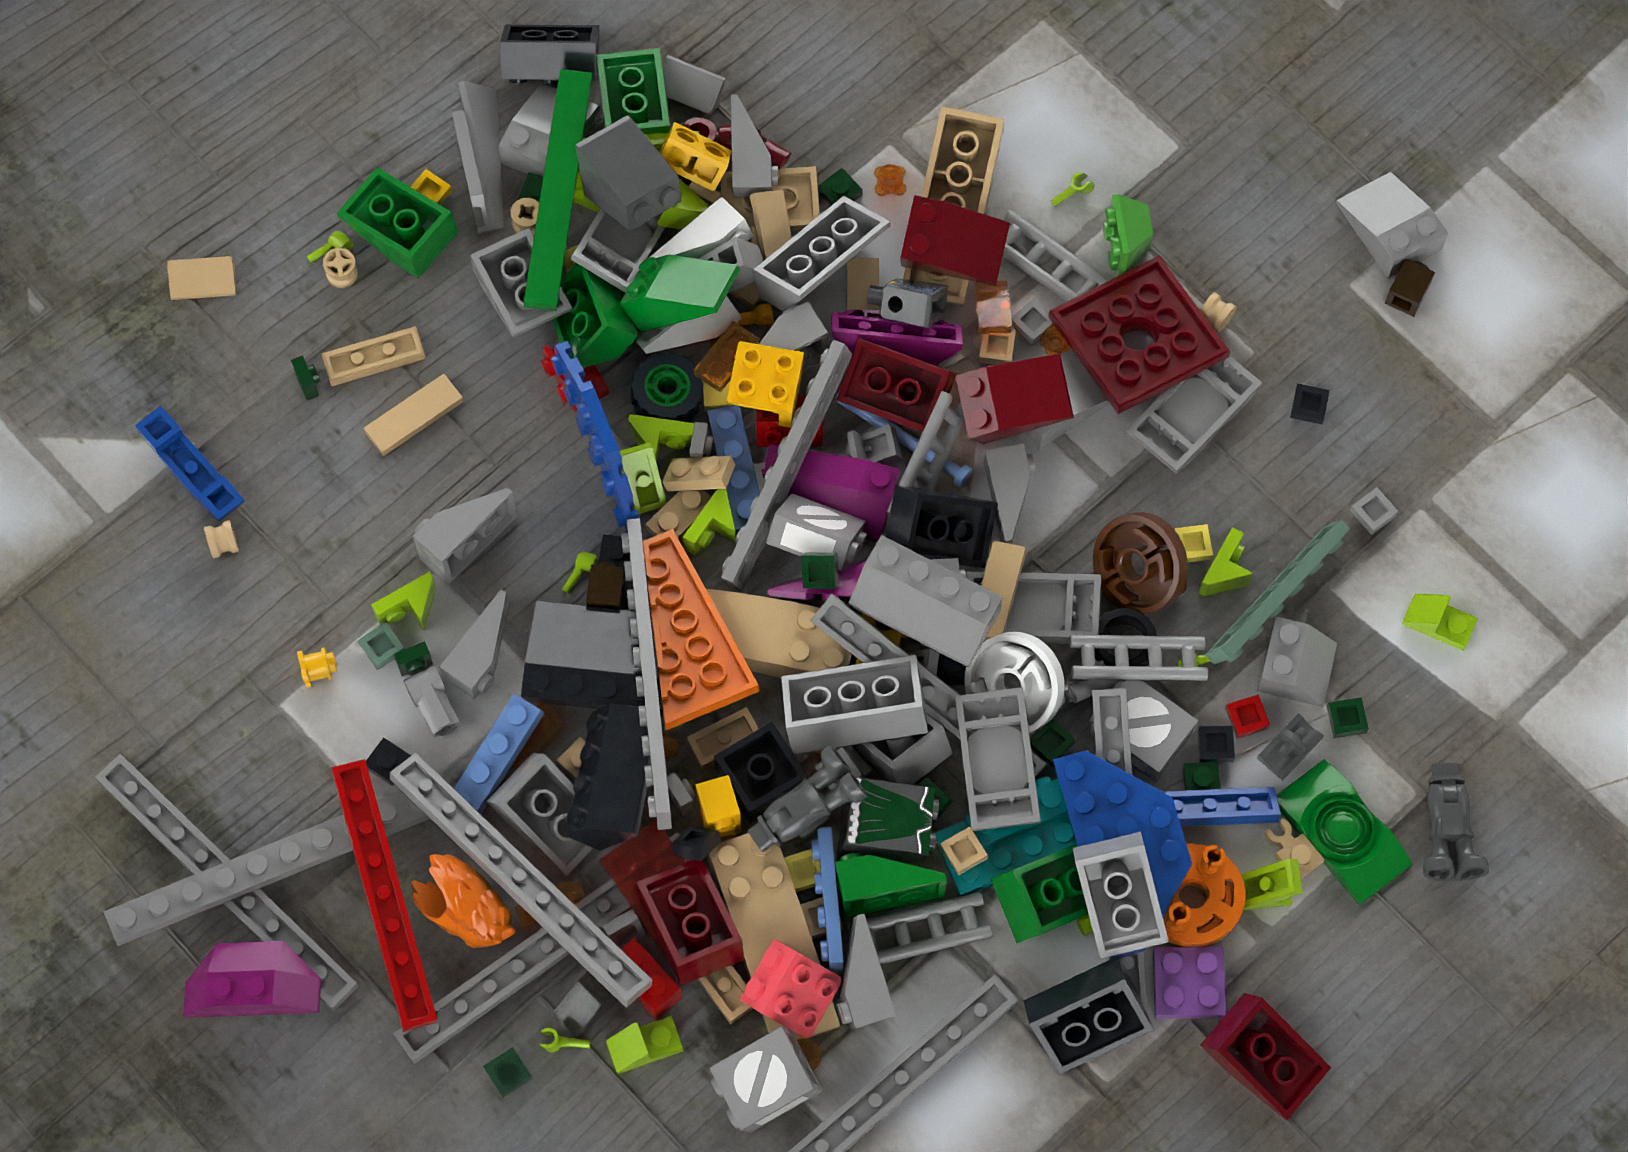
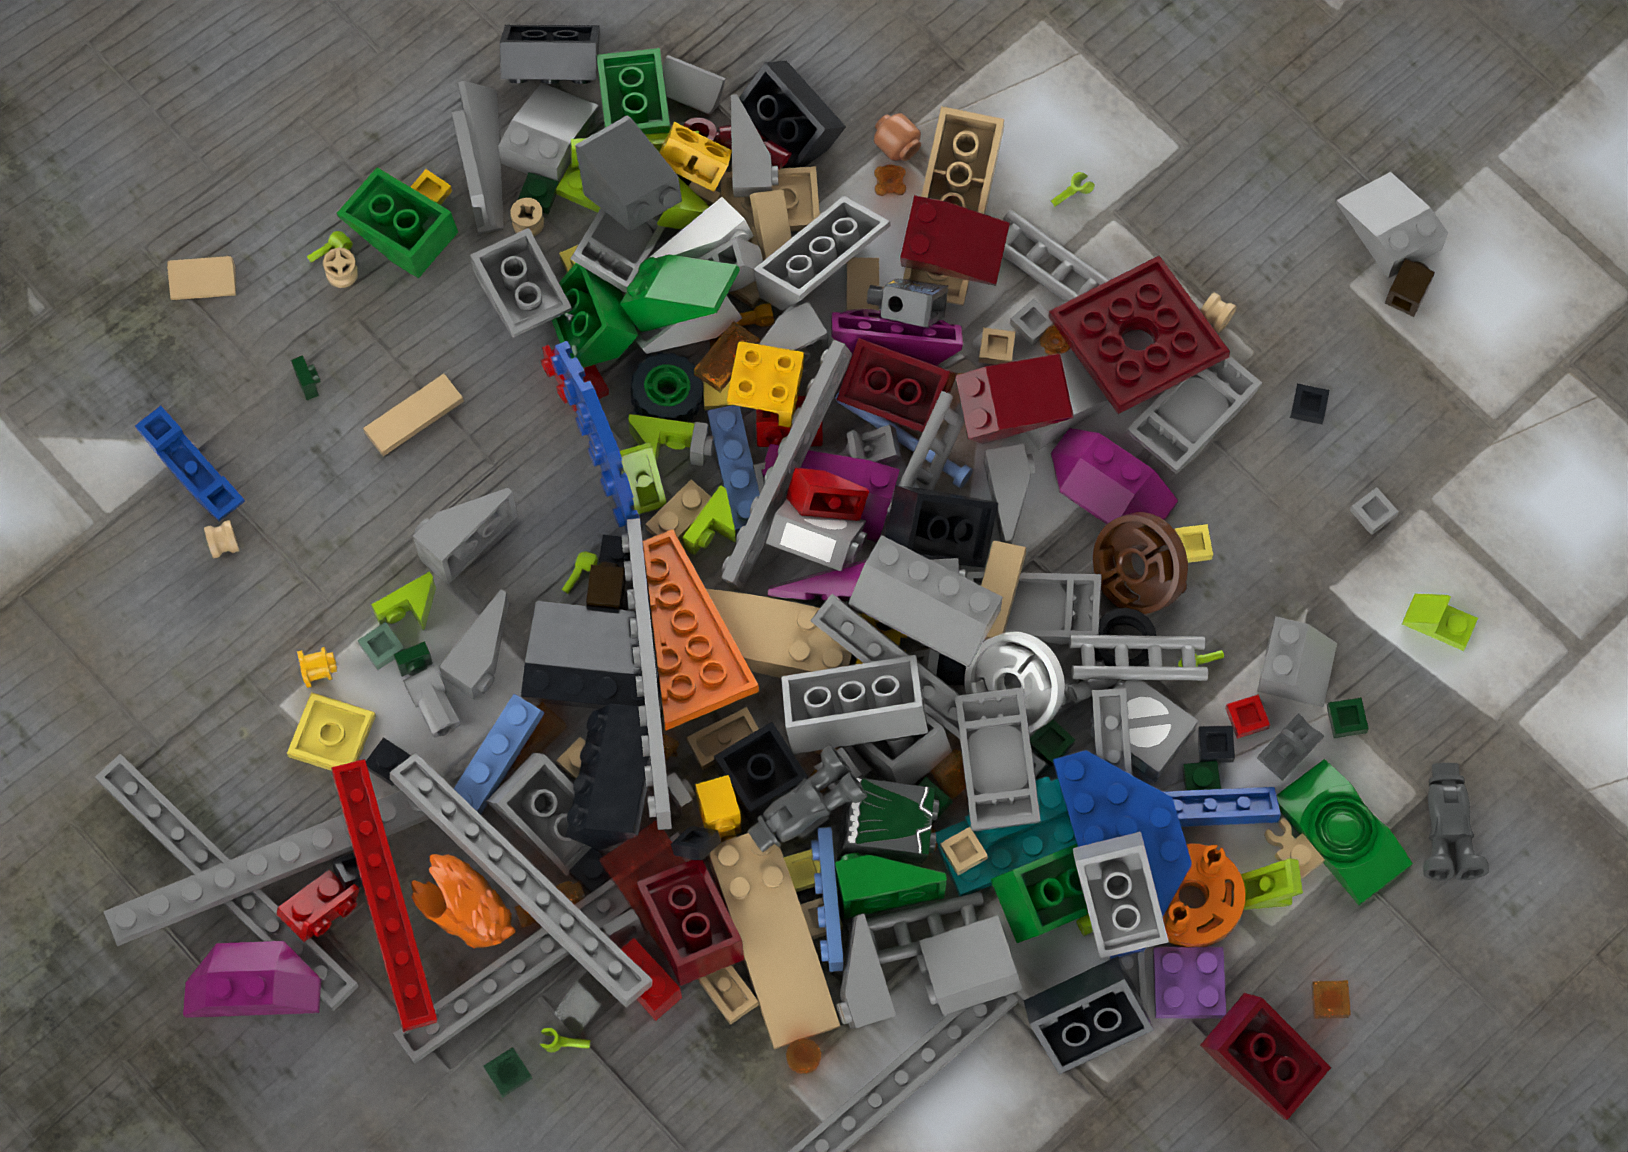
tan tile [321,326,426,386] -> none
green tile [524,69,592,311] -> none
lime slope [606,1016,683,1074] -> none
tan plate [662,456,735,491] -> none
light grey brick [710,1026,823,1132] -> none
coral bracket [739,939,842,1038] -> none
dark green plate [801,552,839,589] -> none
dark green plate [818,168,863,206] -> none
clear orange slope [974,281,1012,334] -> none
bright green slope [1103,194,1153,276] -> none
lime slope [1198,527,1253,597] -> none
sand green plate [1205,519,1350,664] -> none
none -> red bracket [276,869,360,942]
none -> light yellow tile [287,692,376,770]
none -> black plate [332,852,363,890]
none -> black plate [569,847,618,893]
none -> black slope [739,60,846,168]
none -> red slope [786,468,869,521]
none -> nougat head [874,113,921,161]
none -> light grey brick [917,915,1023,1015]
none -> clear orange plate [931,749,966,799]
none -> magenta wedge [1051,428,1178,524]
none -> clear orange plate [1311,980,1351,1019]

